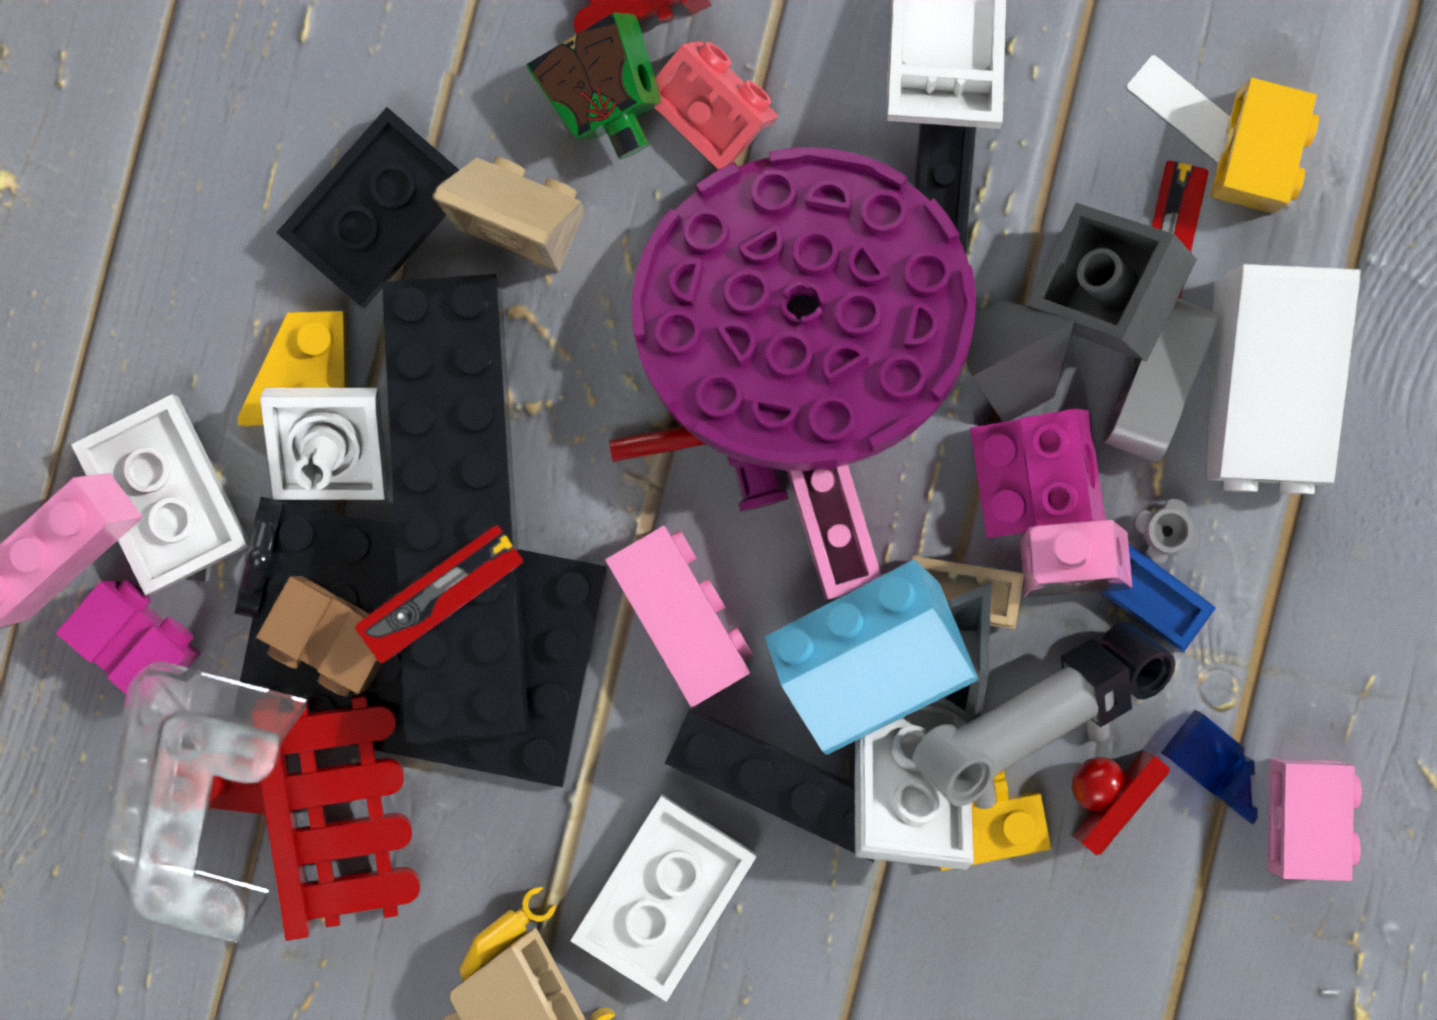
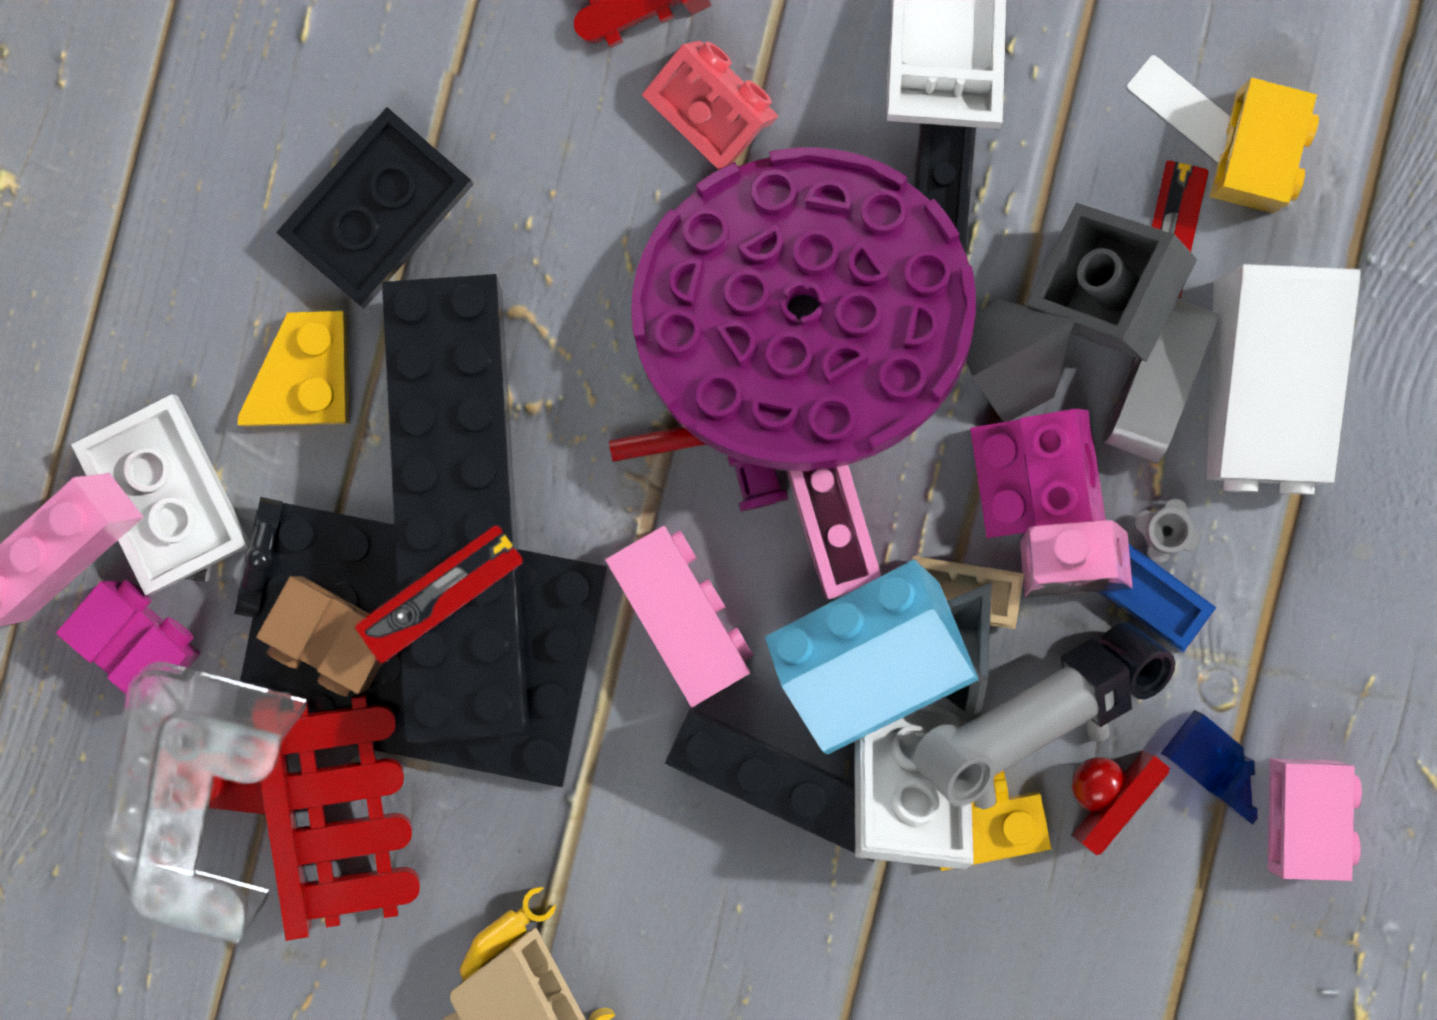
white plate [260,388,388,500] -> none
tan slope [433,156,585,272] -> none
torso [526,13,661,160] -> none
white plate [570,794,757,1002] -> none

